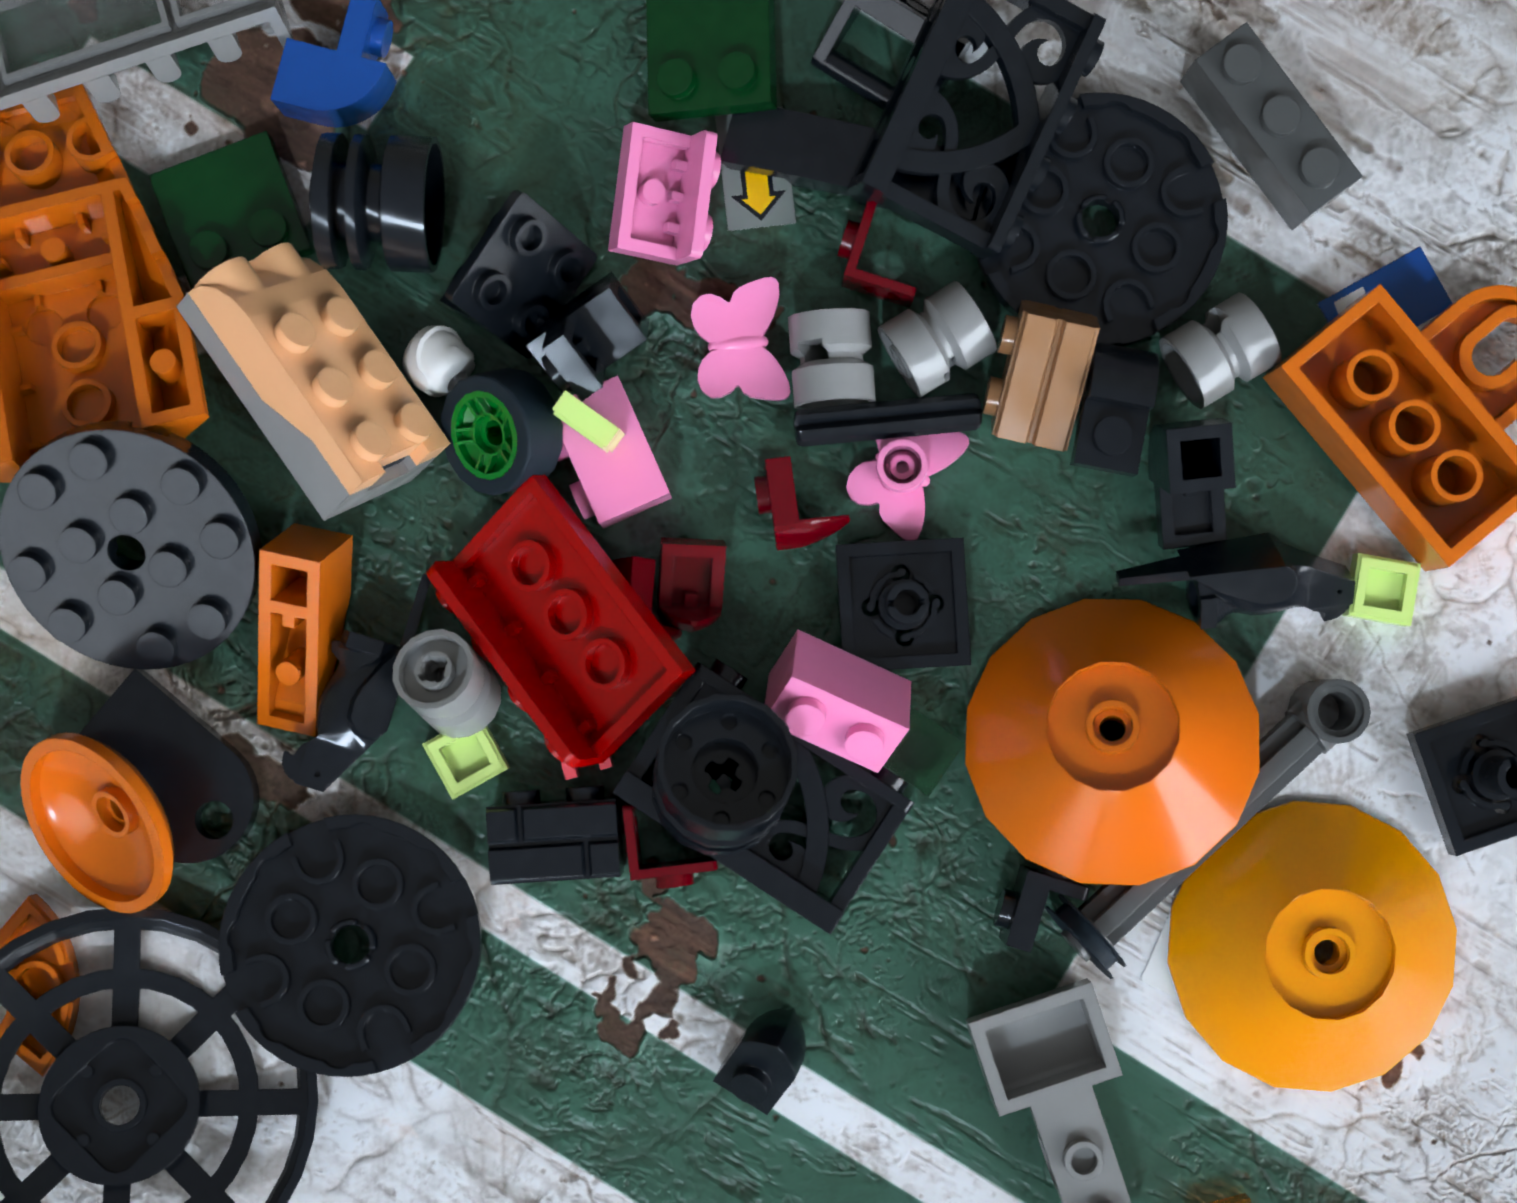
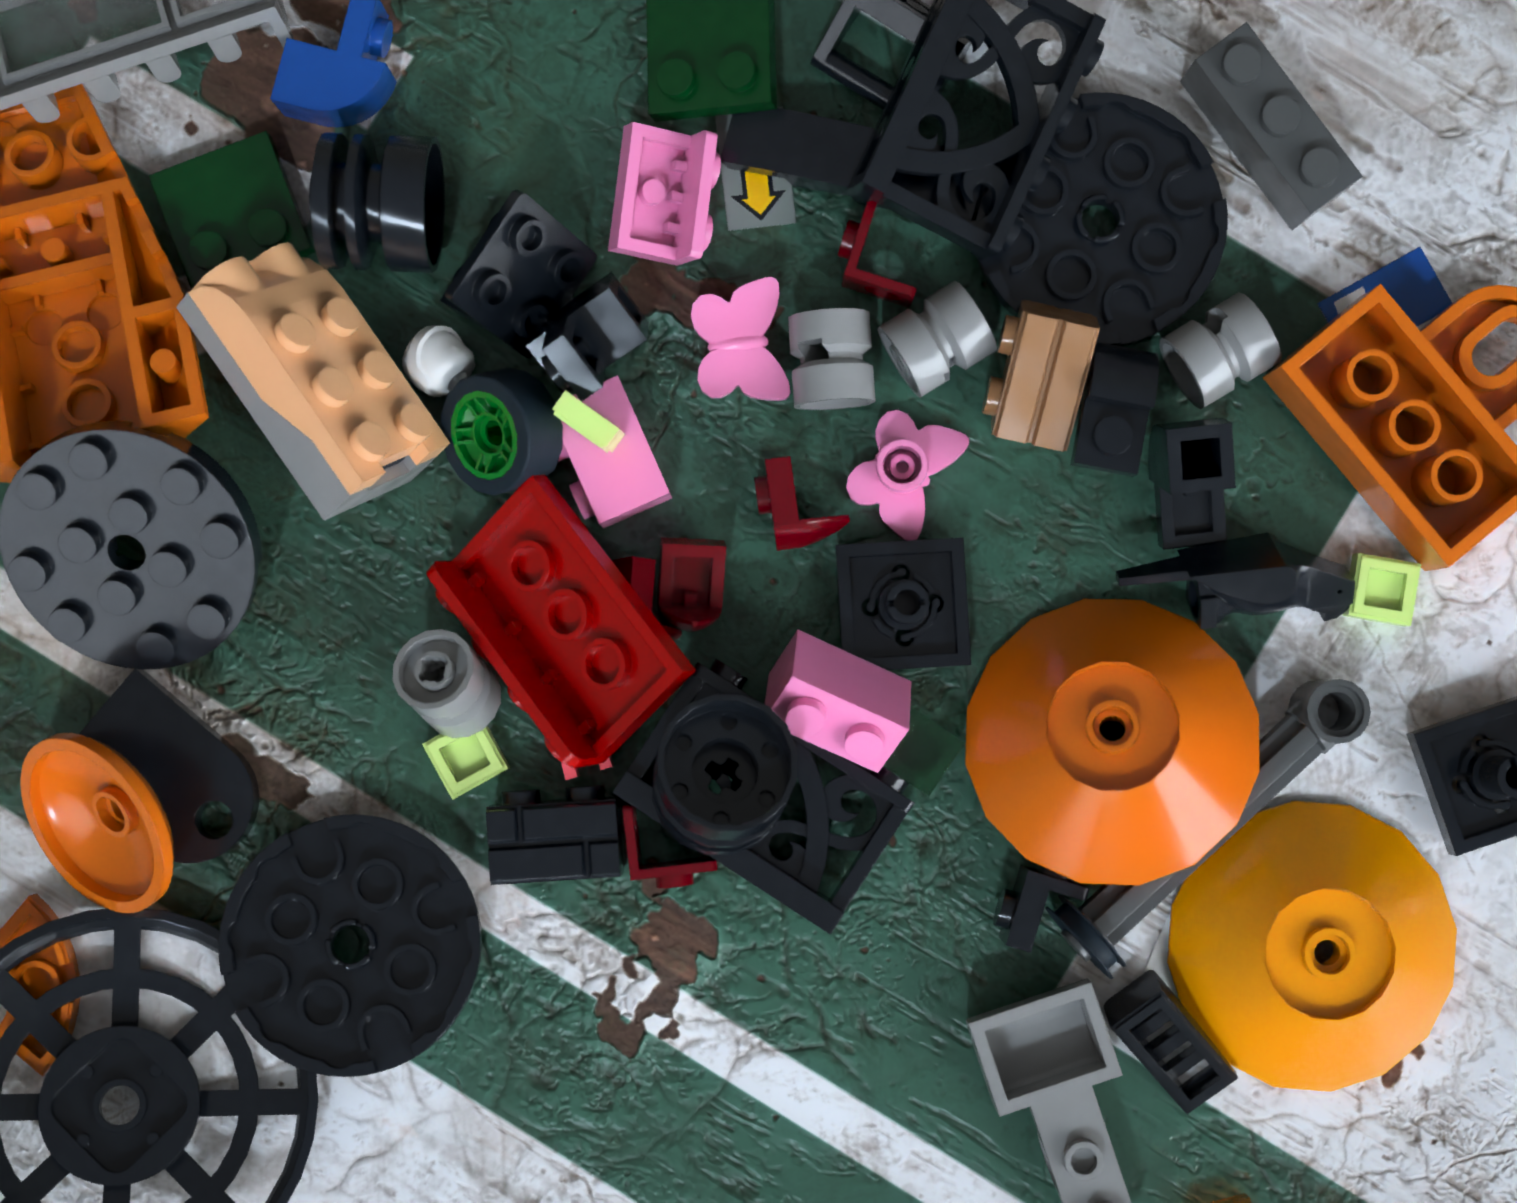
orange slope [257,523,353,737] -> none
black animal [282,574,430,792] -> none
black plate [713,1008,806,1115] -> none
black axle [793,393,982,447] -> none
none -> black slope [1103,970,1238,1114]

